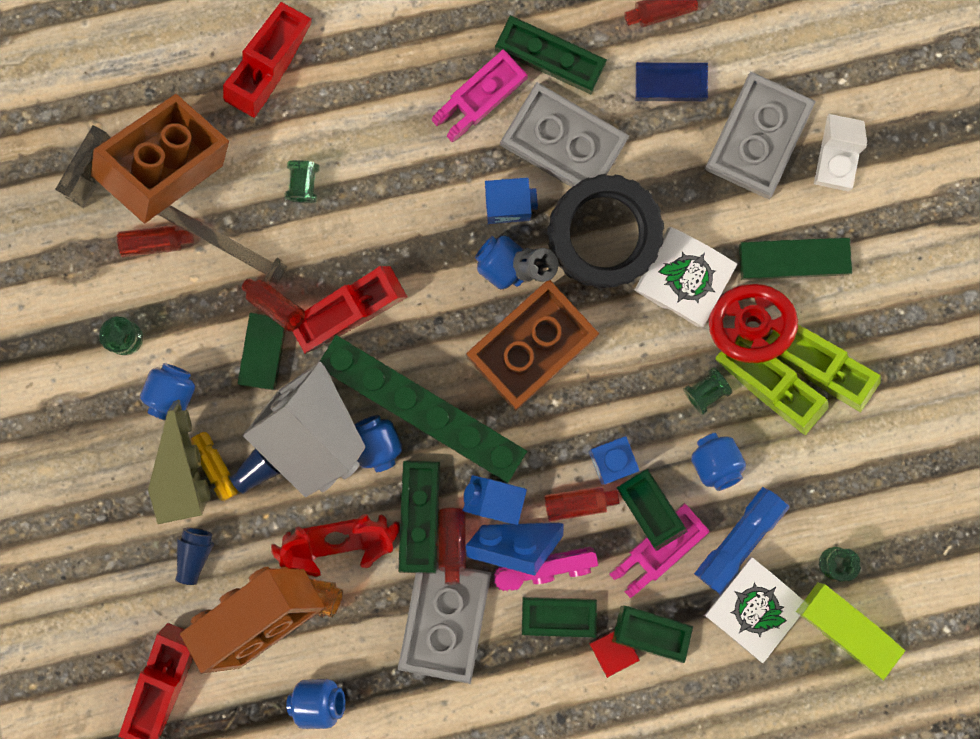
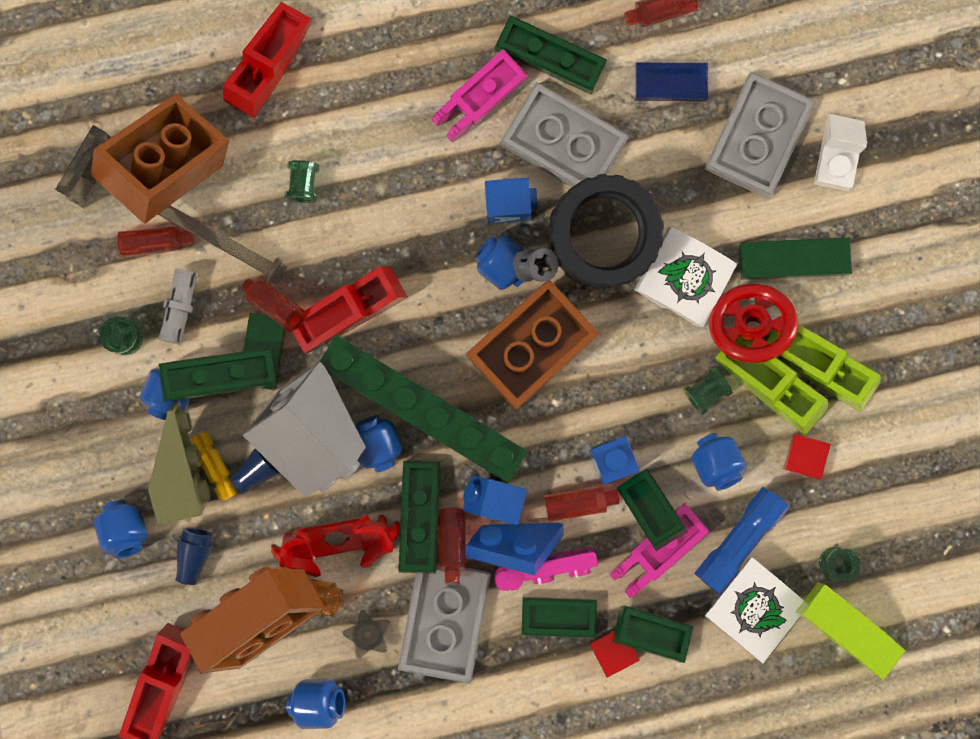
none -> blue head [93,500,148,559]
none -> dark green tile [157,348,277,402]
none -> light grey pin [158,269,199,345]
none -> clear smoke plate [343,610,390,659]
none -> red tile [783,434,831,480]

